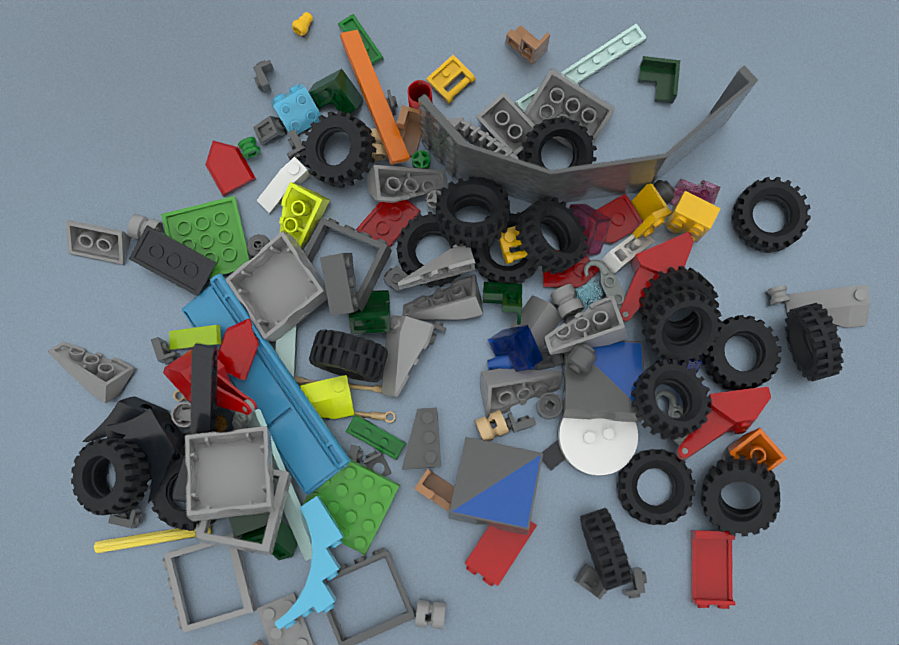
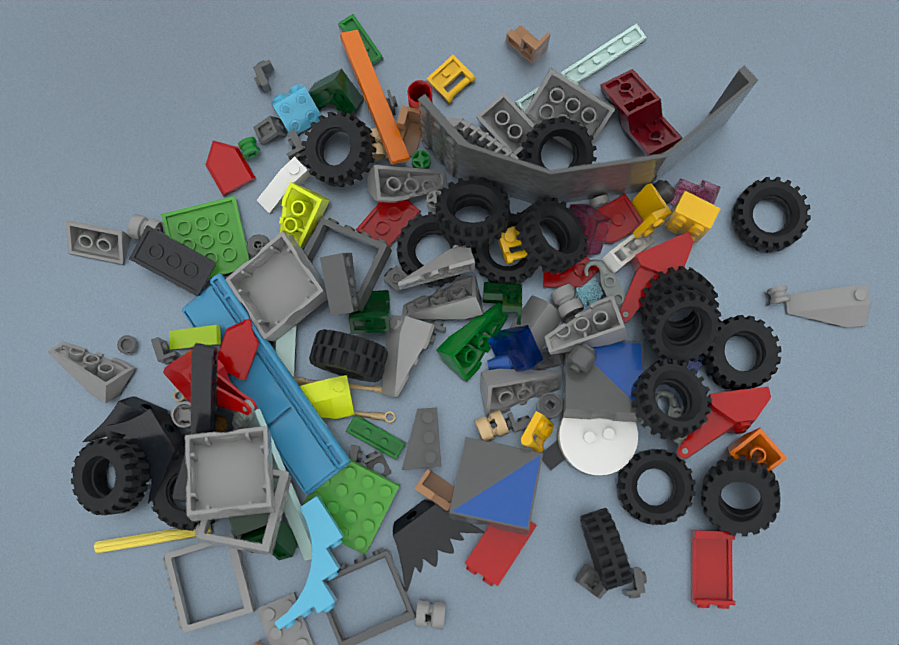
dark grey bracket [108,508,143,528] -> none
yellow piece [291,12,313,36] -> none
dark green panel [638,56,681,104] -> none
black tyre [785,303,844,382] -> none
none -> dark grey tile [117,335,138,355]
none -> black piece [393,500,485,592]
none -> green wedge [436,302,508,382]
none -> yellow plate [521,411,554,453]
none -> light grey tile [589,194,609,208]
none -> dark red bracket [600,69,683,156]

